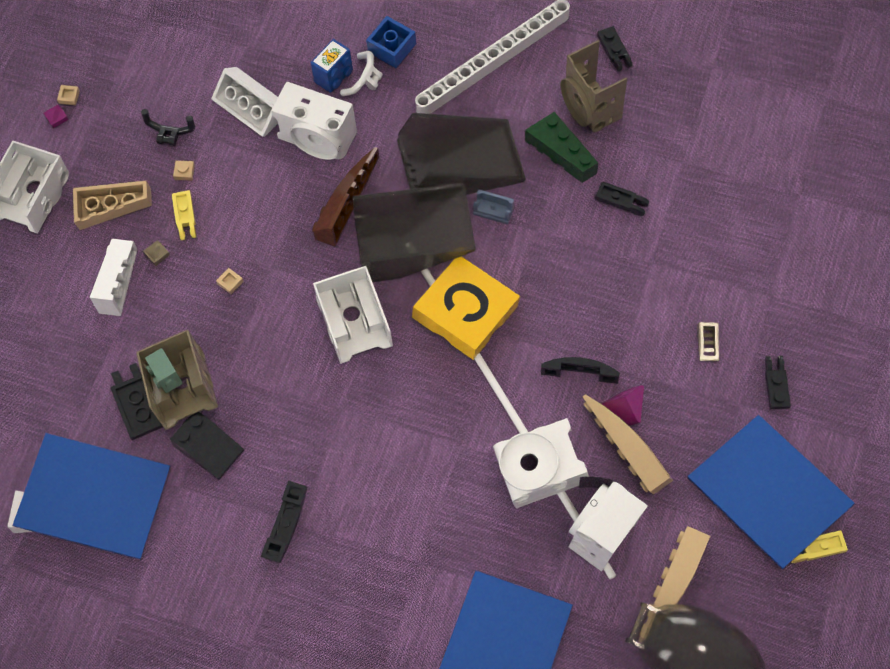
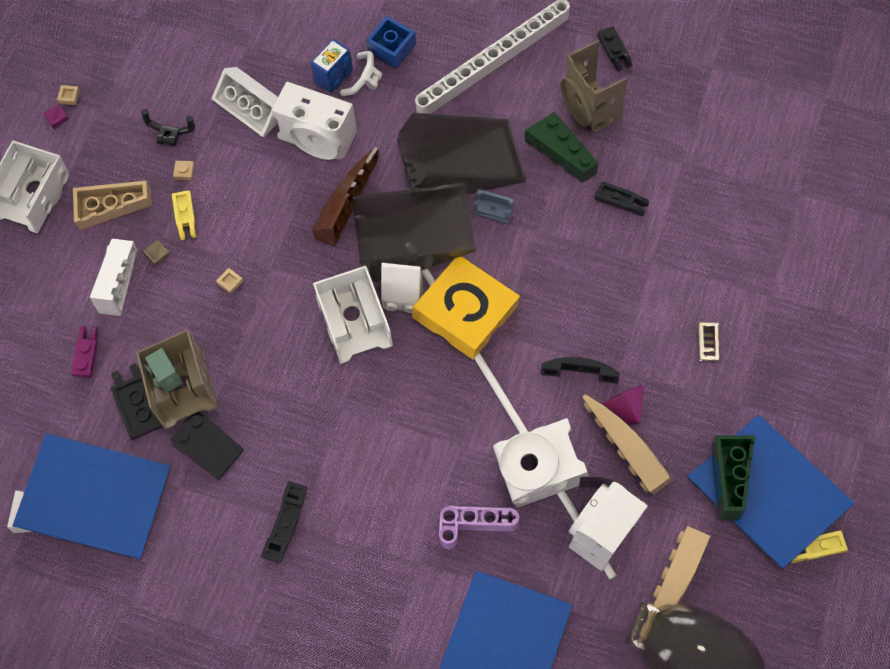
black hinge [765,356,791,409] -> none
none -> magenta hinge [71,326,98,378]
none -> white slope [381,263,423,313]
none -> lavender beam [439,506,519,549]
none -> dark green wedge [711,435,756,520]

